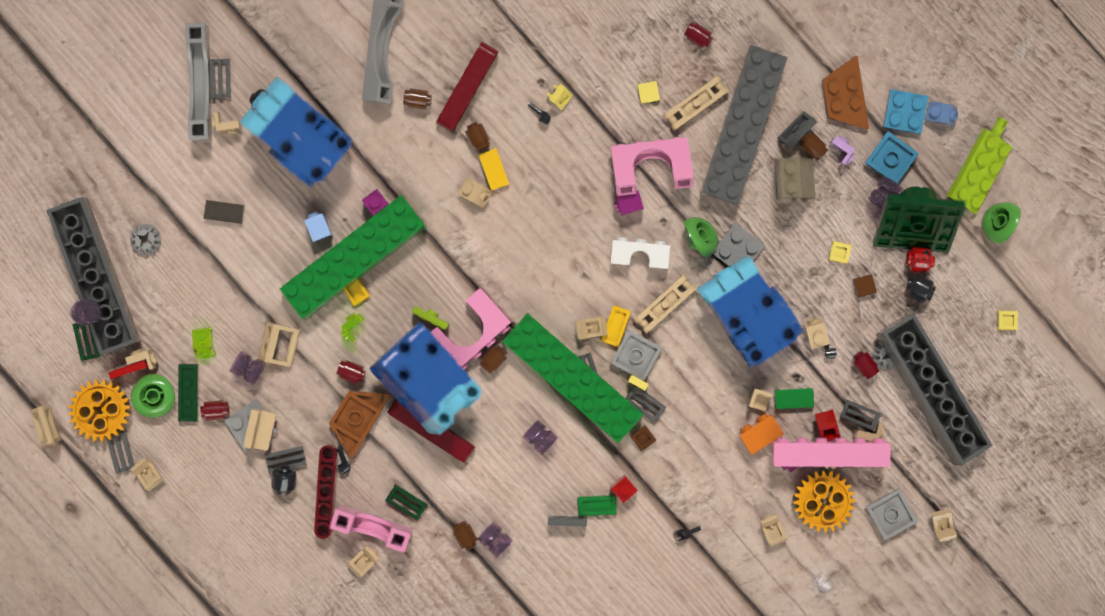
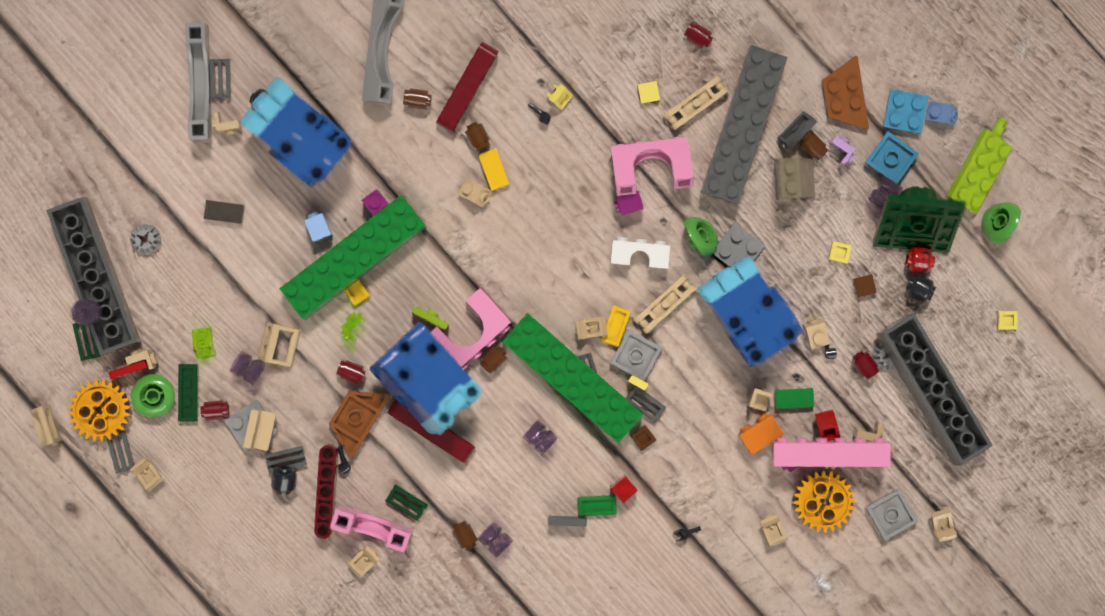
dark grey tile [840,400,883,432] -> none

